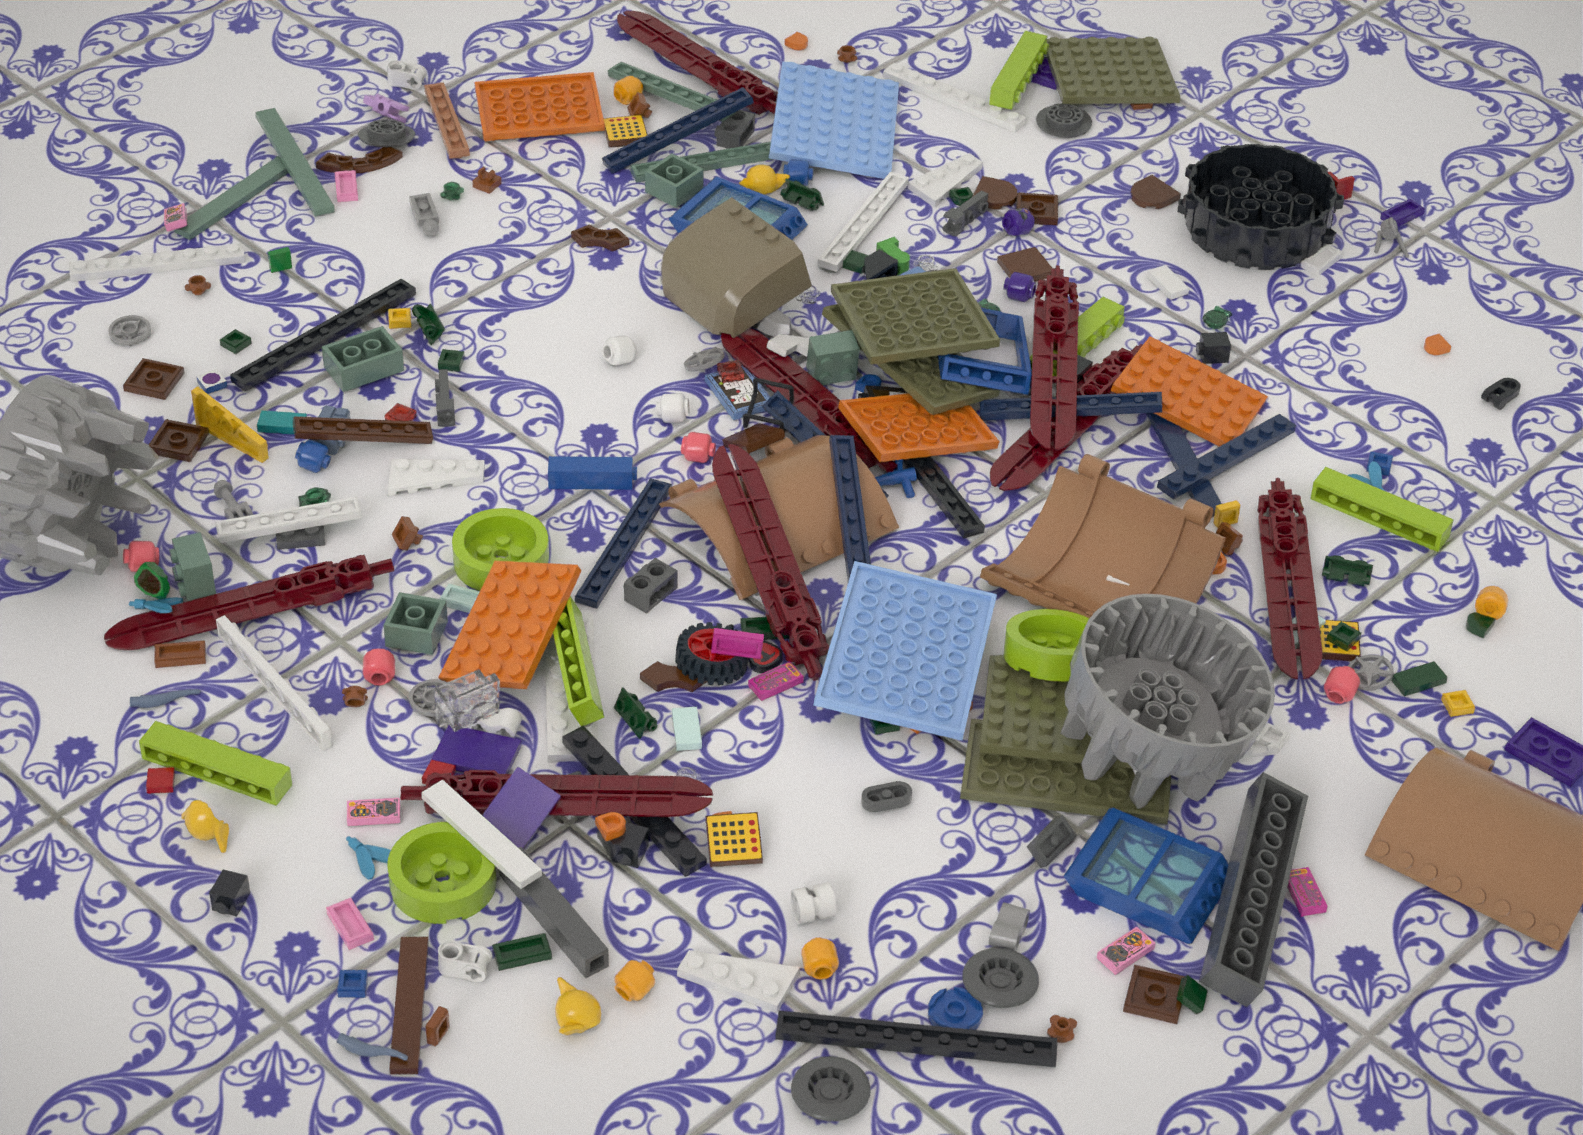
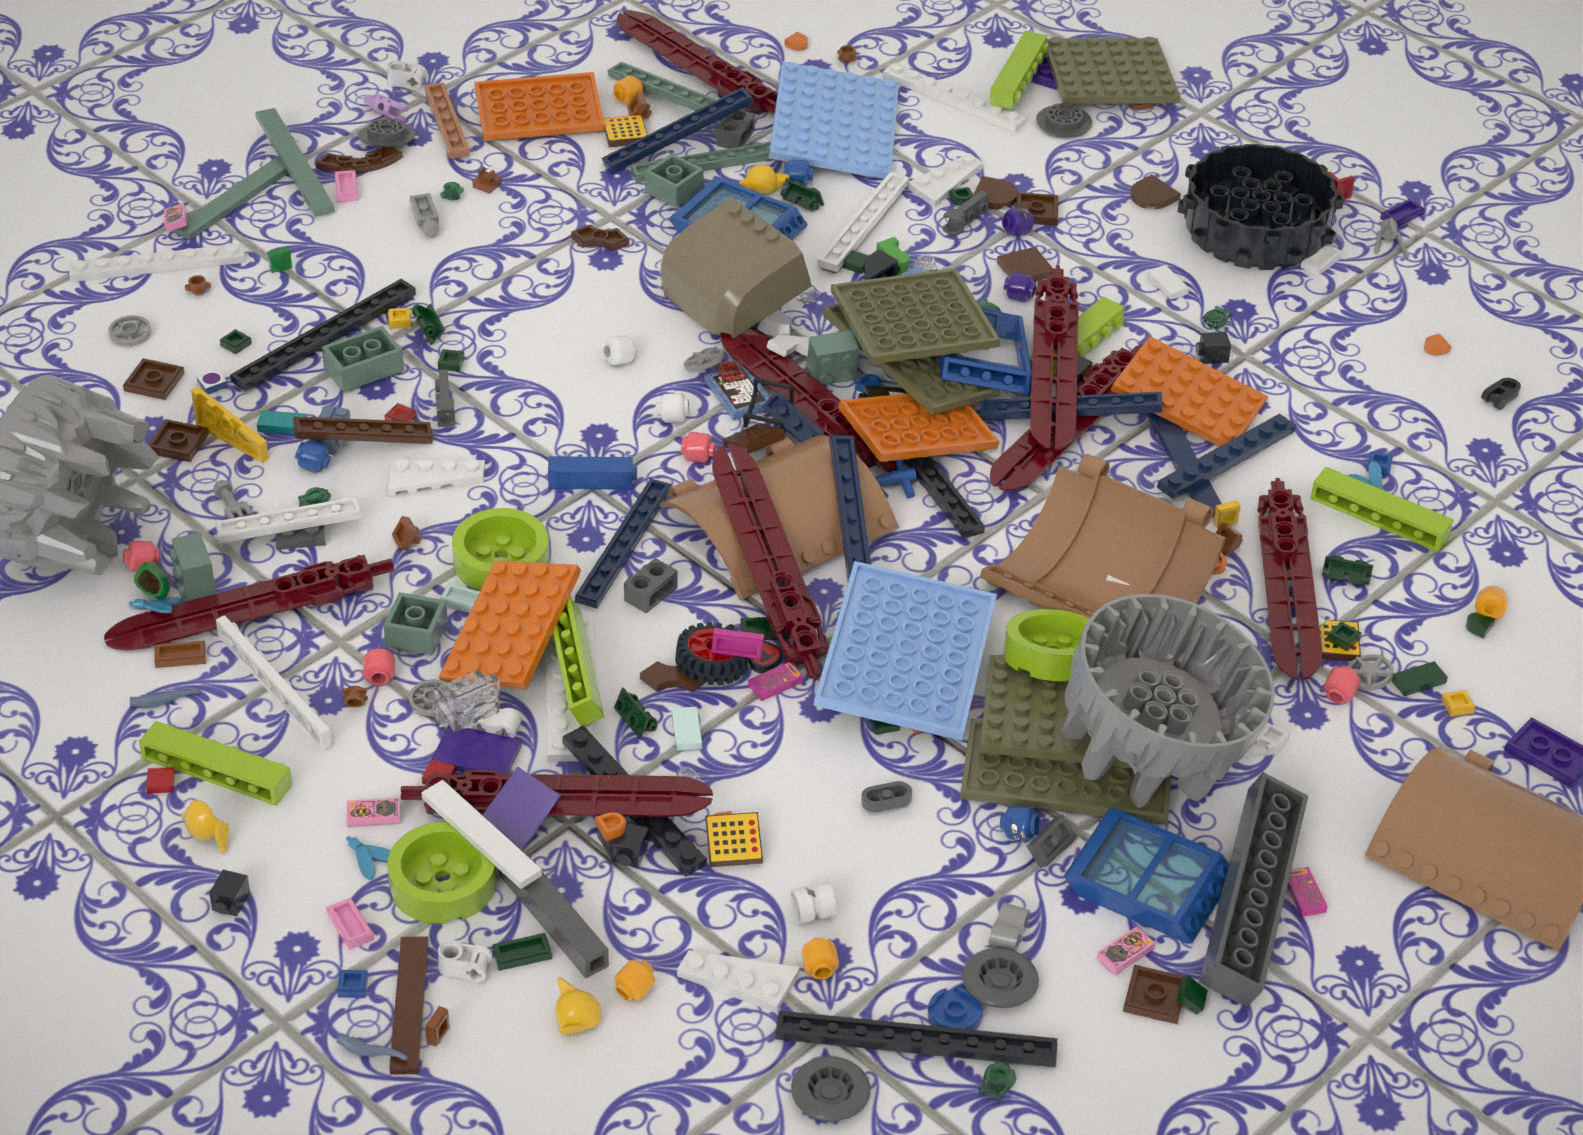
dark orange plate [1047,1015,1077,1043] -> none
none -> clear green animal [978,1062,1017,1102]
none -> blue head [1000,806,1040,841]

